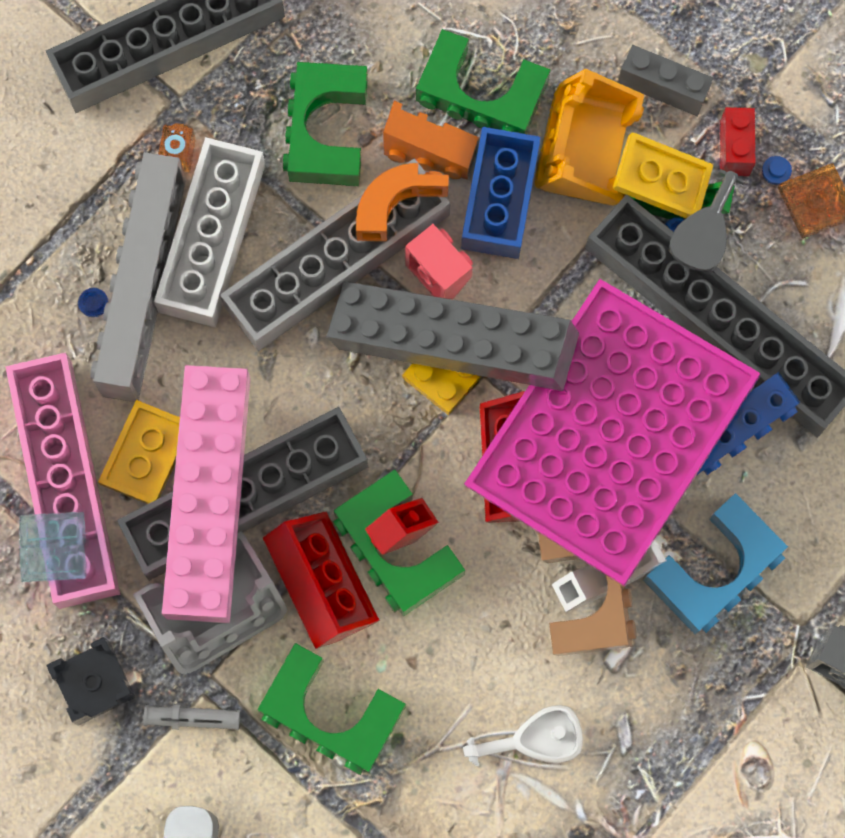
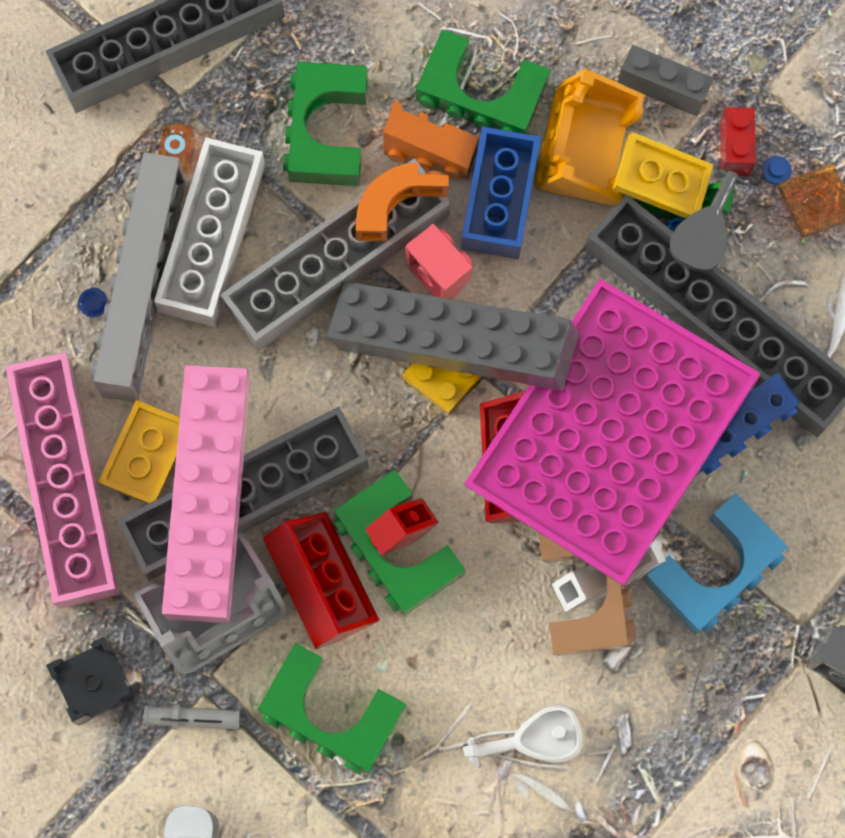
clear light blue slope [19,512,87,582] -> none

